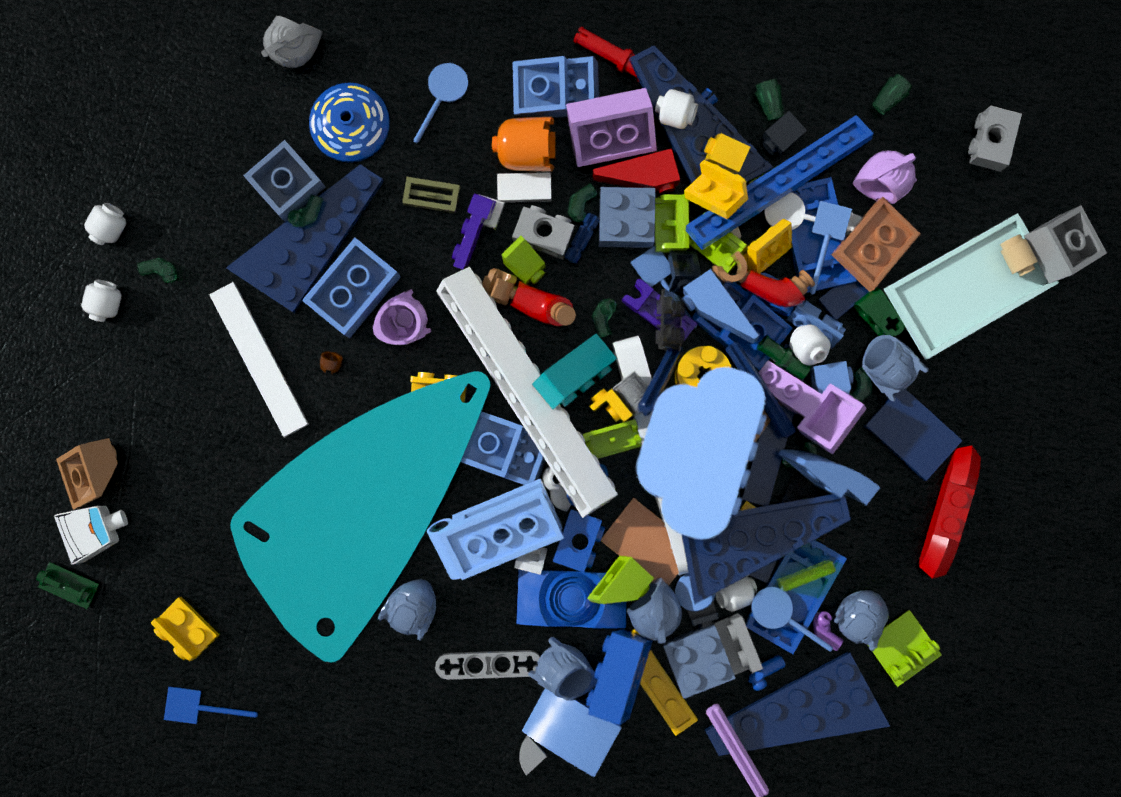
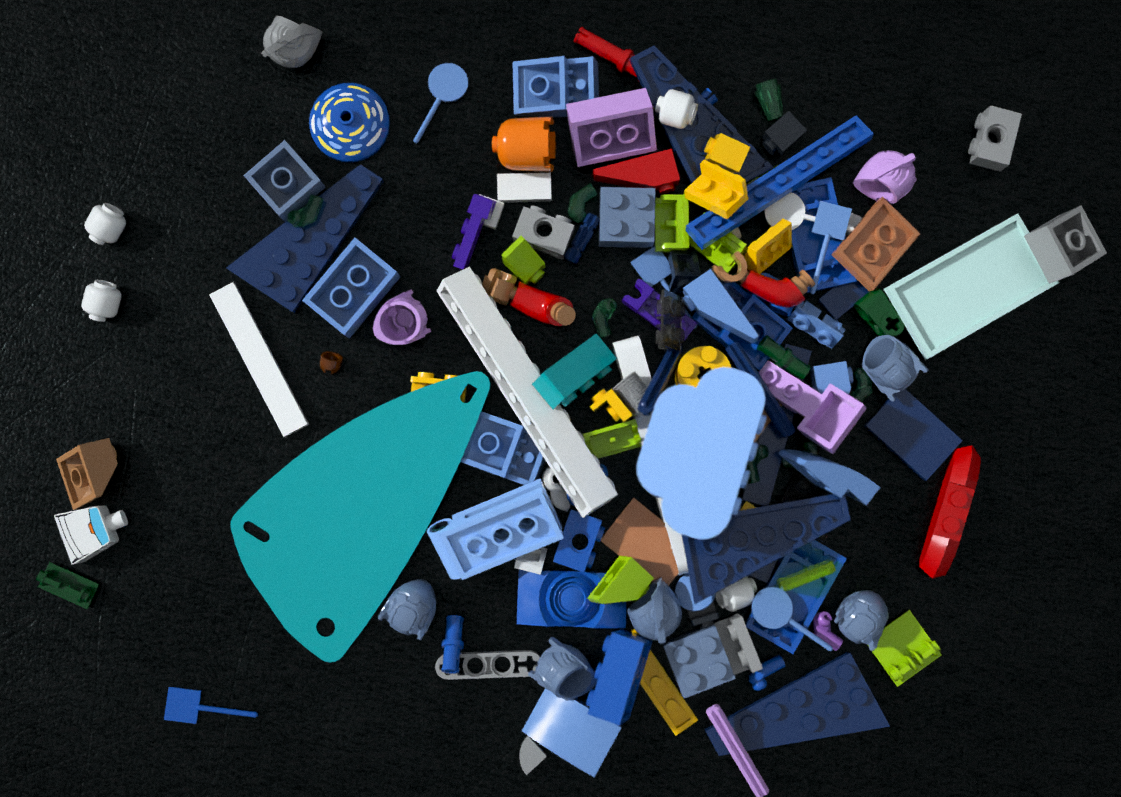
clear green arm [137,258,177,283] -> none
yellow bracket [151,597,219,661] -> none
olive tile [402,177,460,213] -> none
white head [789,324,831,365] -> none
clear green cone [872,74,912,115] -> none
tan brick [1000,234,1038,276] -> none
none -> blue pin [441,615,464,674]
none -> arm [745,444,769,484]

